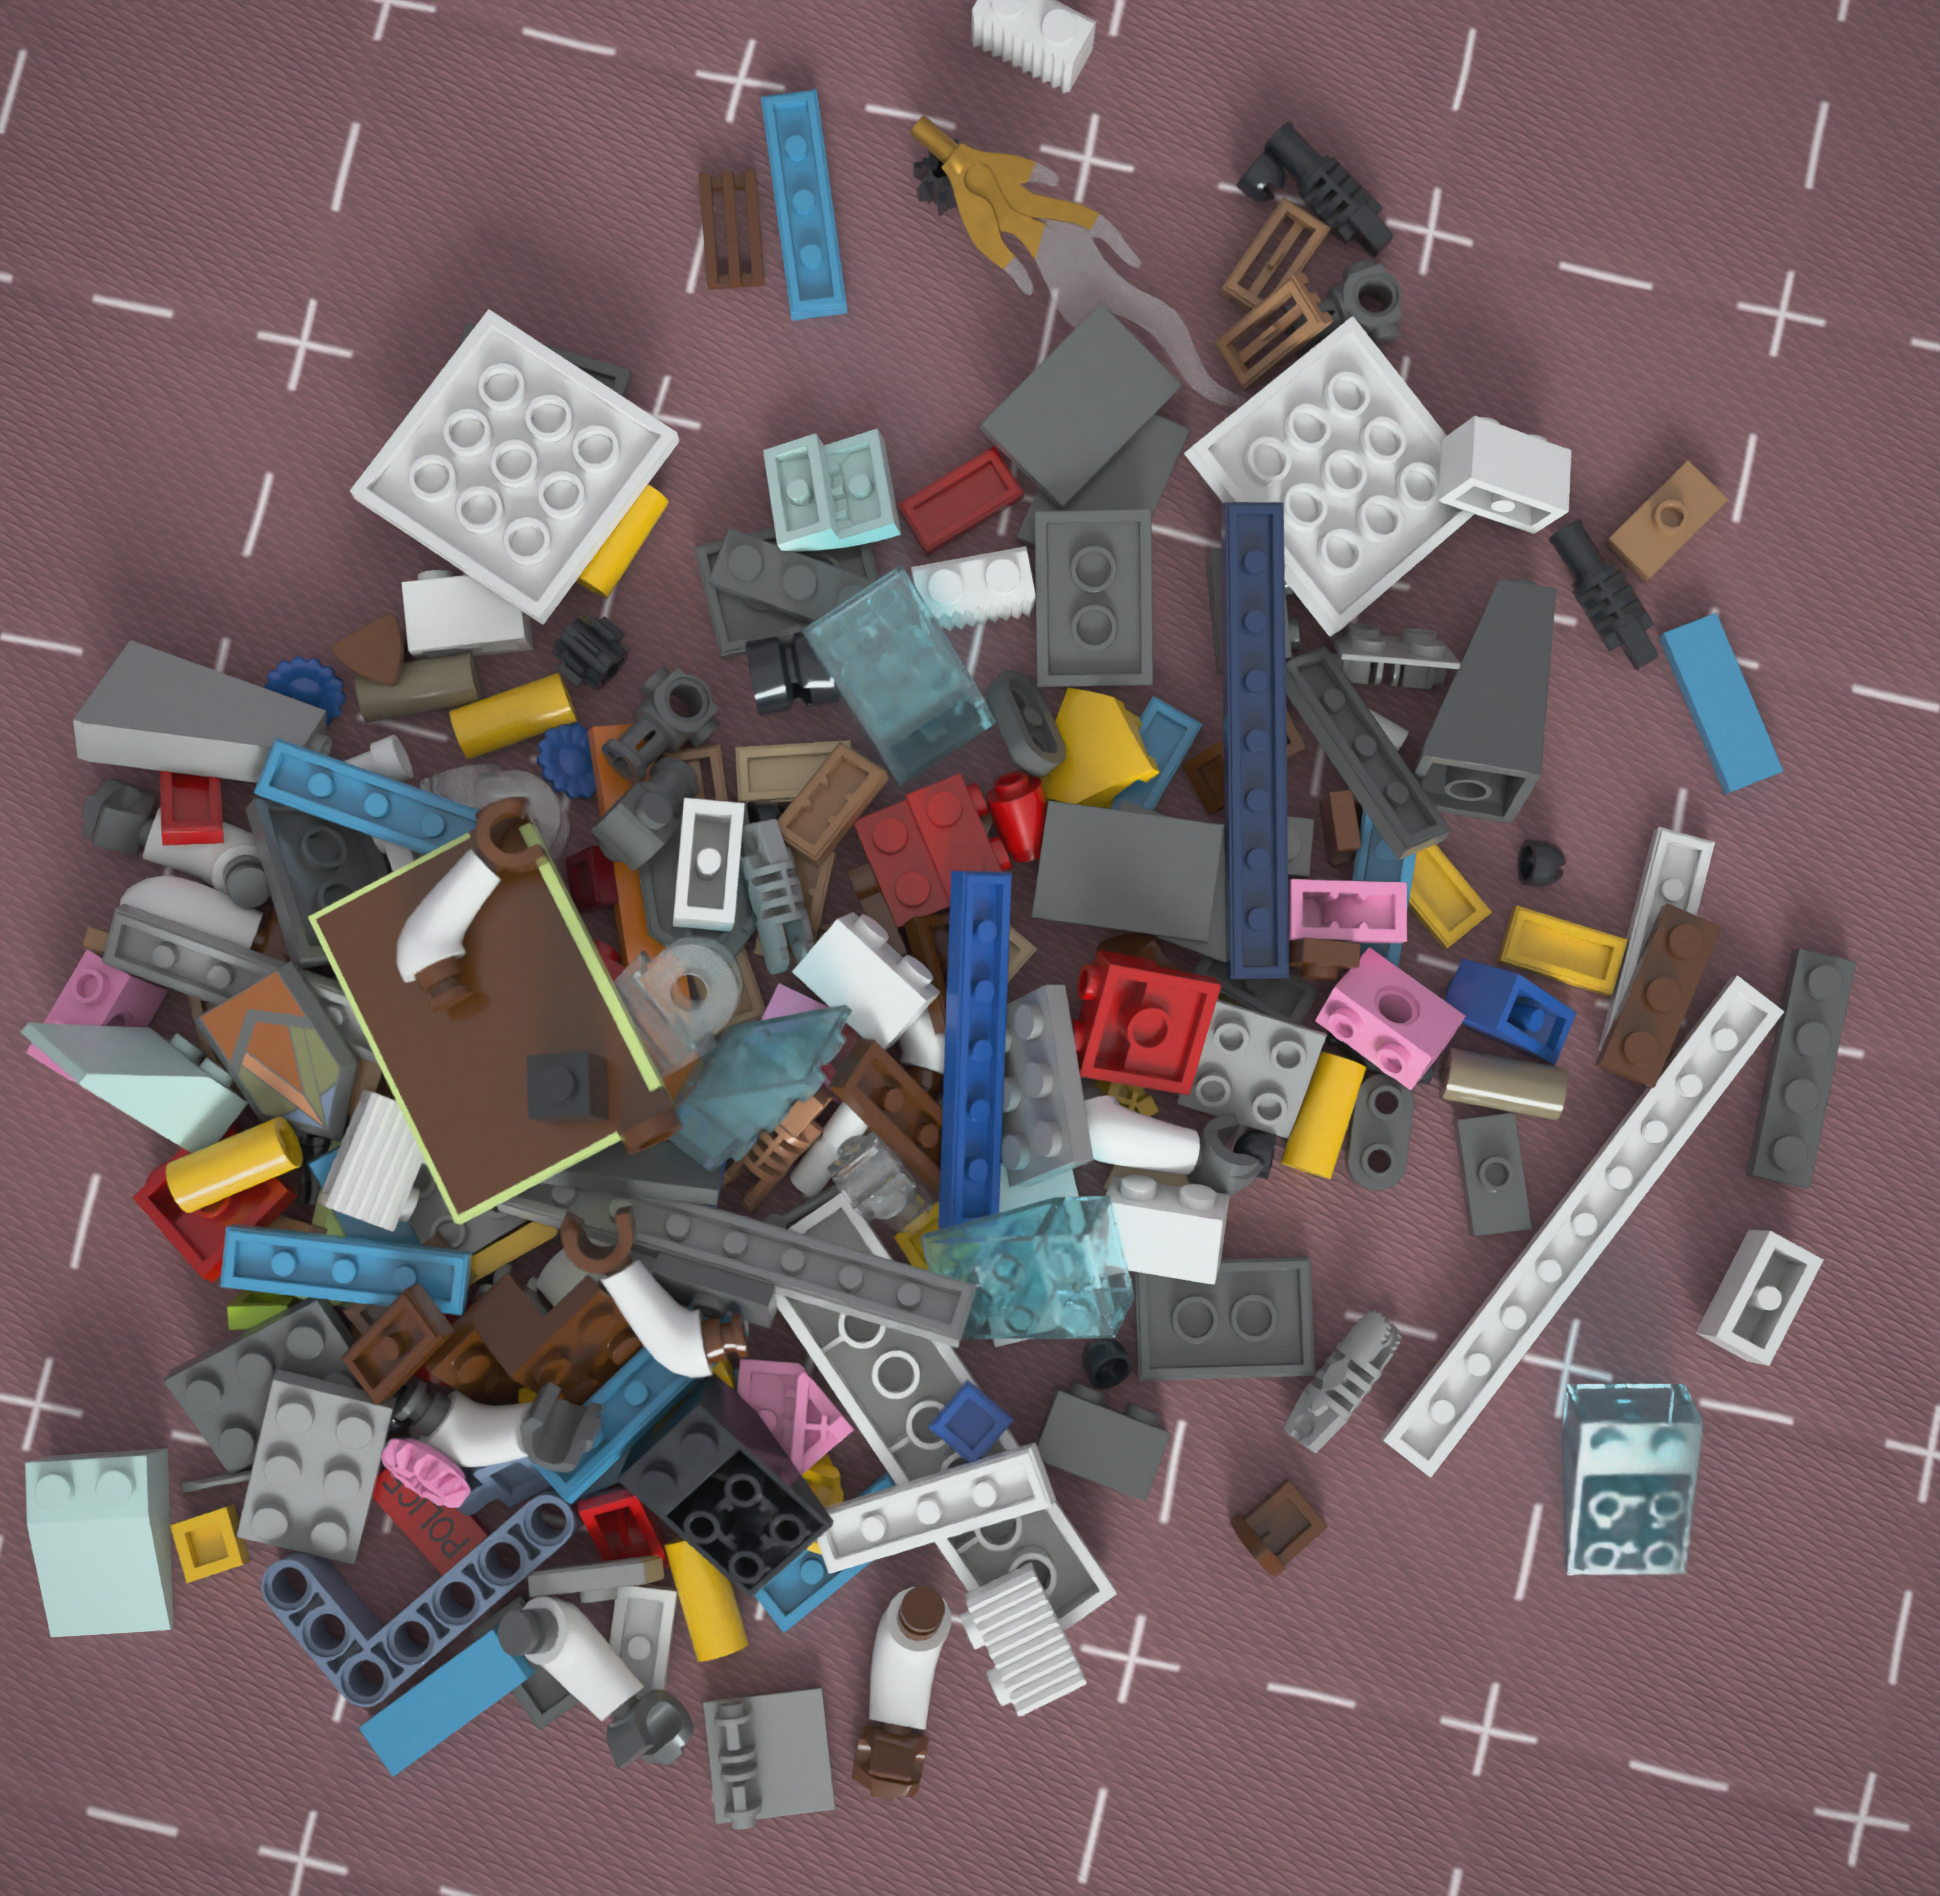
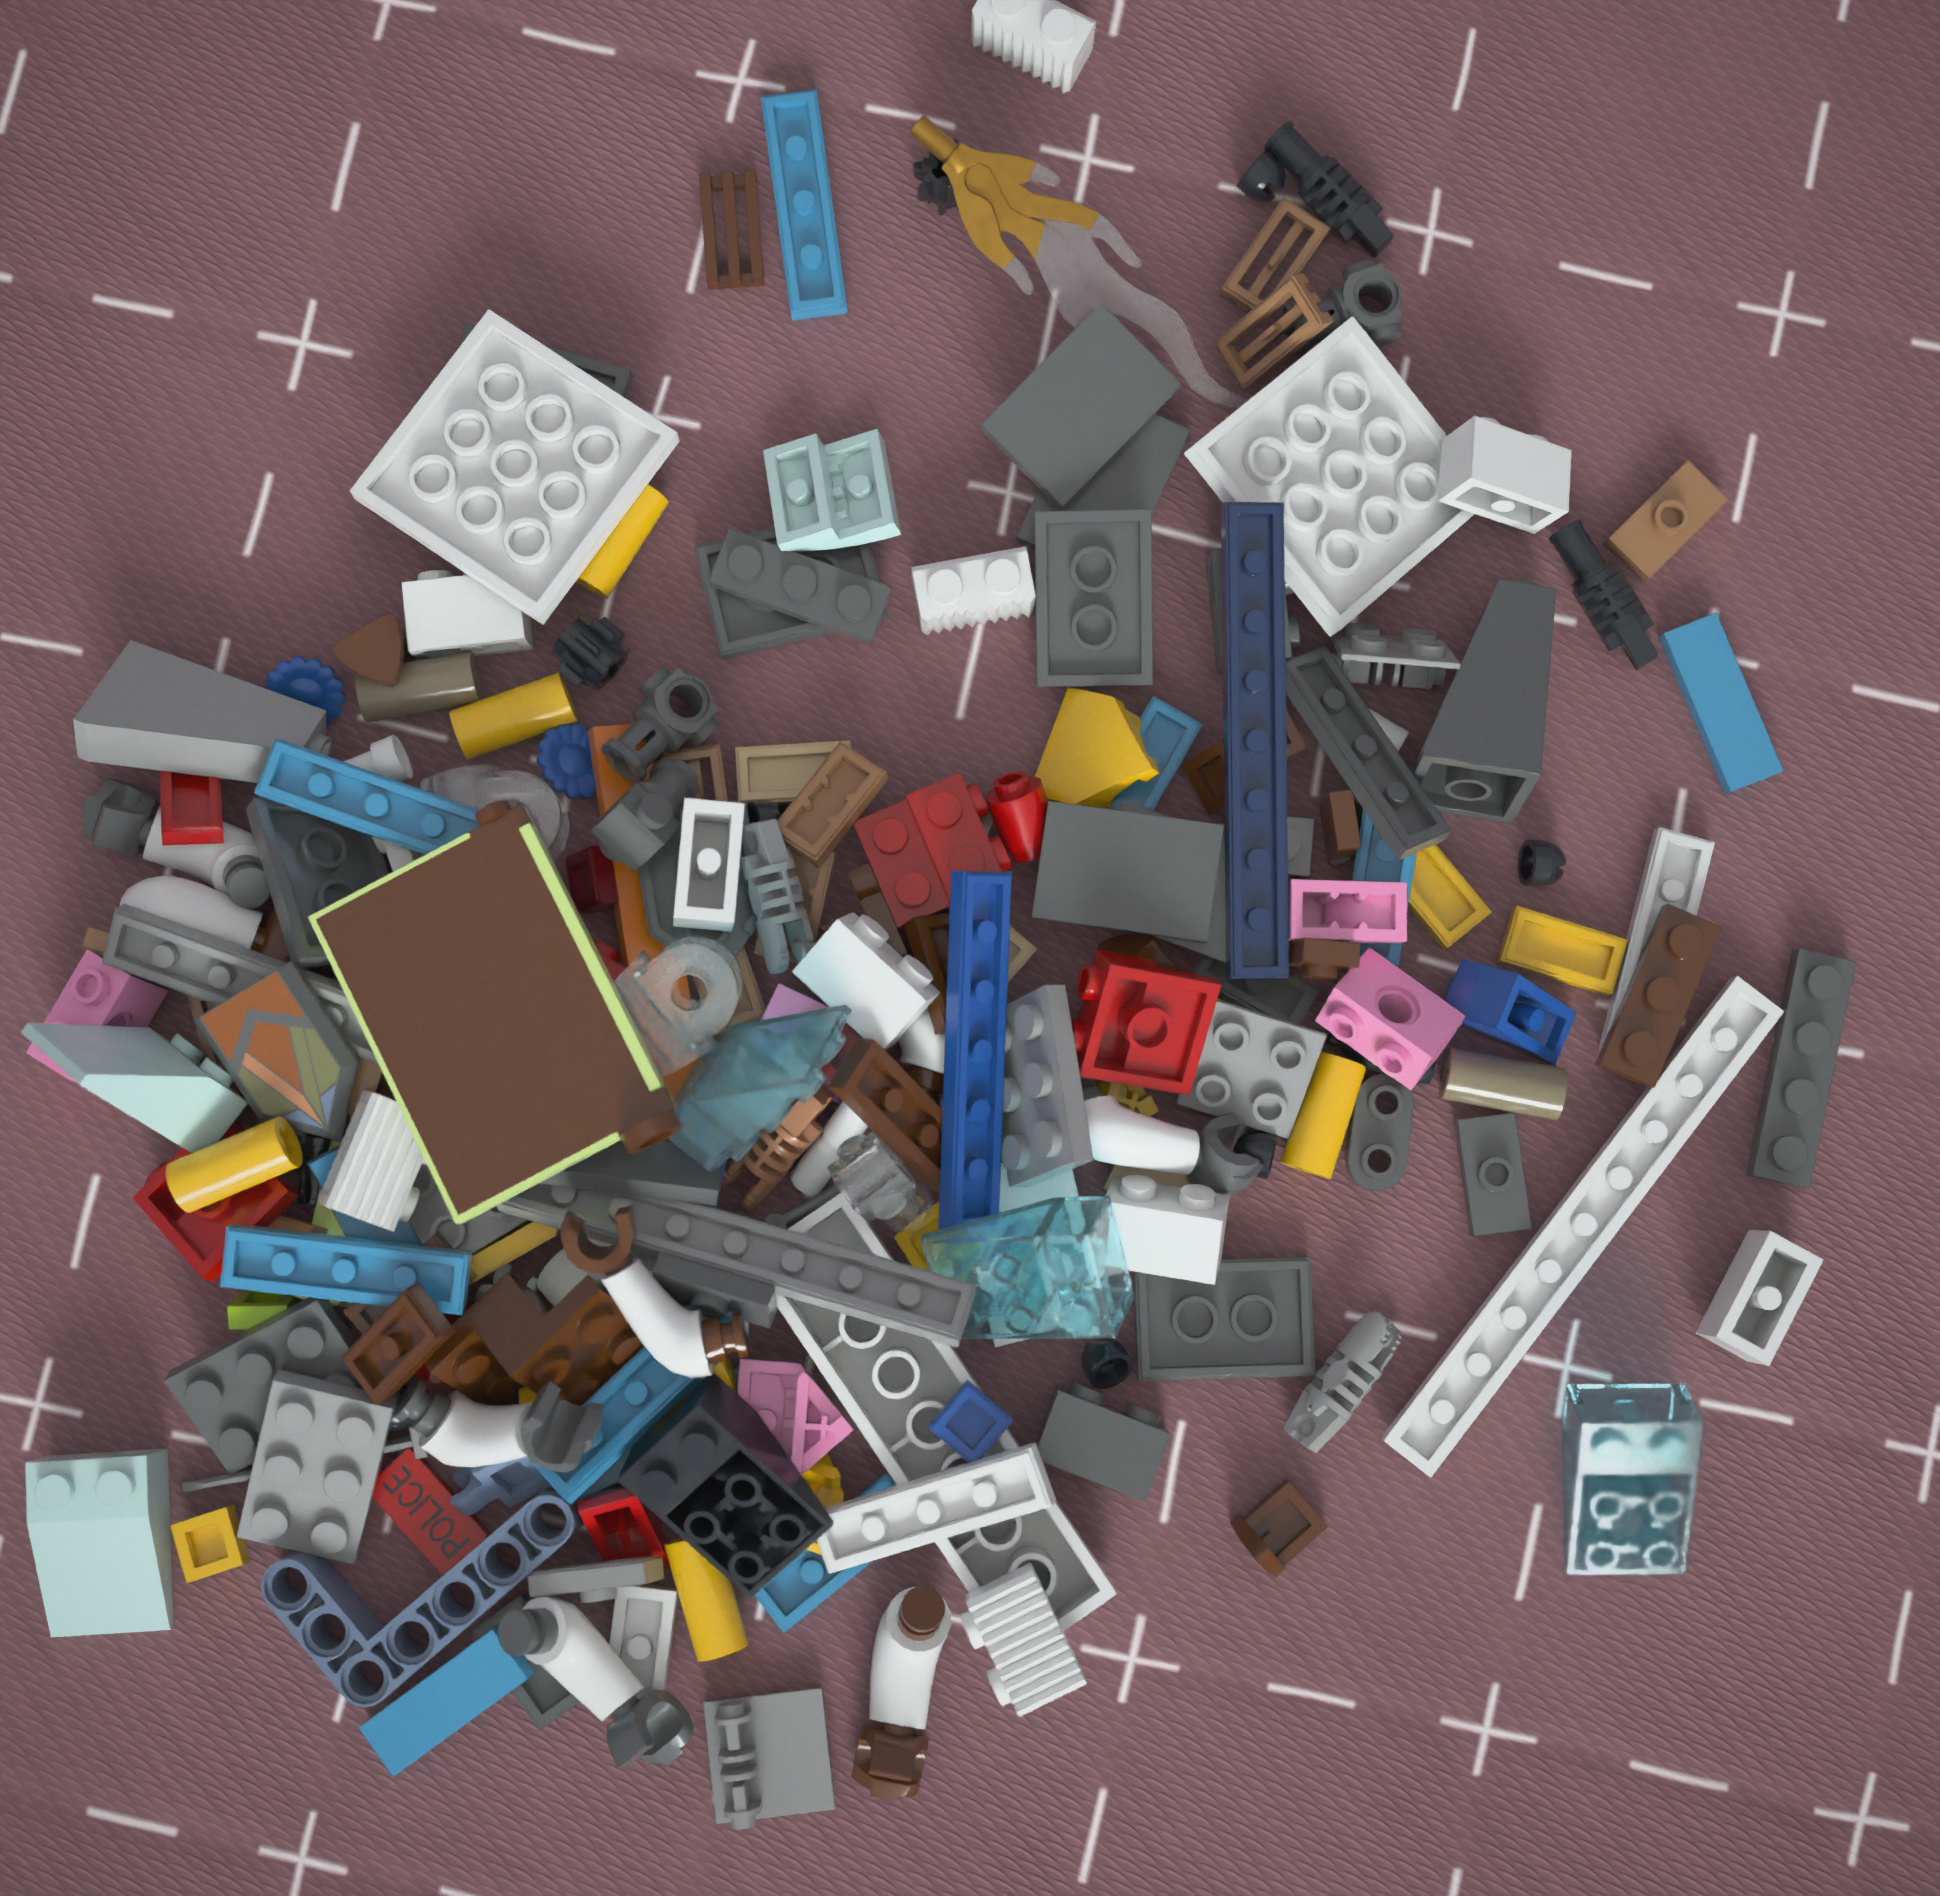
bright pink gear [380,1438,471,1508] -> none
piece [396,796,550,1013] -> none
black brick [527,1052,609,1124] -> none
black wheel [745,628,839,716] -> none
clear light blue slope [801,565,997,787] -> none
red tile [897,446,1024,557] -> none
dark grey plate [986,670,1066,777] -> none

